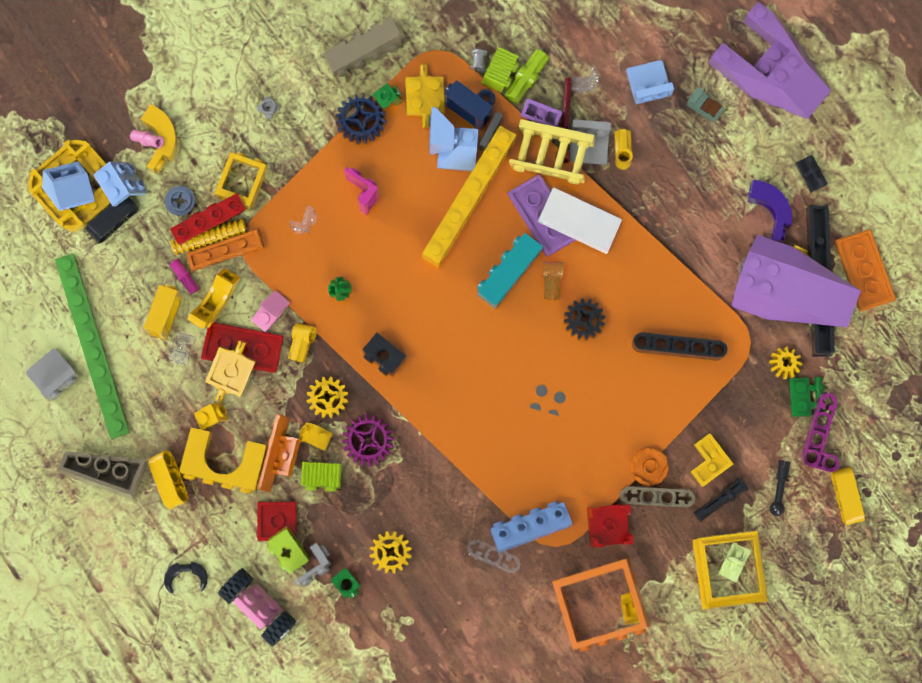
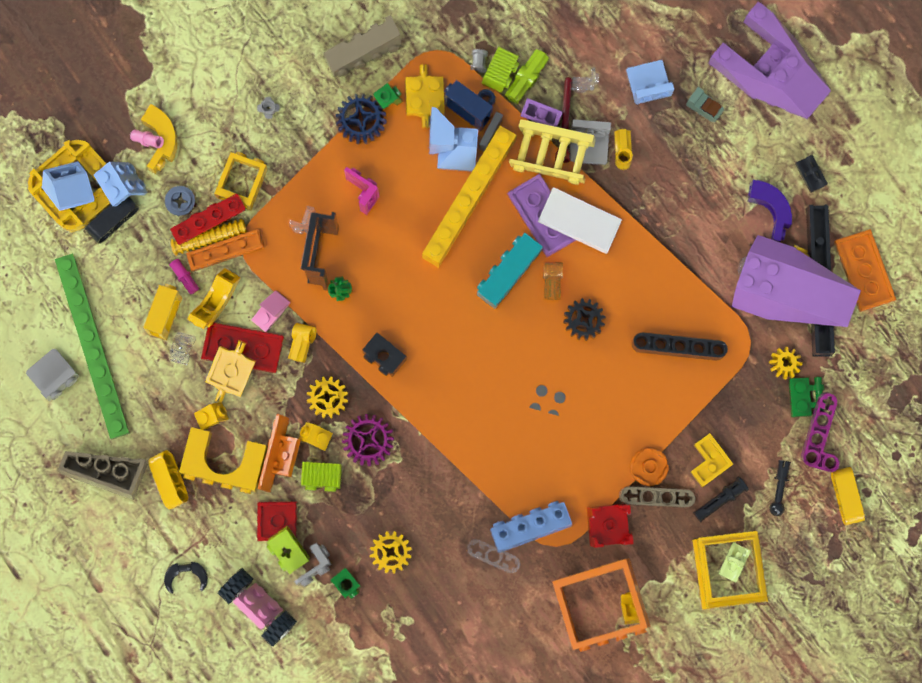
none -> black piece [300,212,339,290]

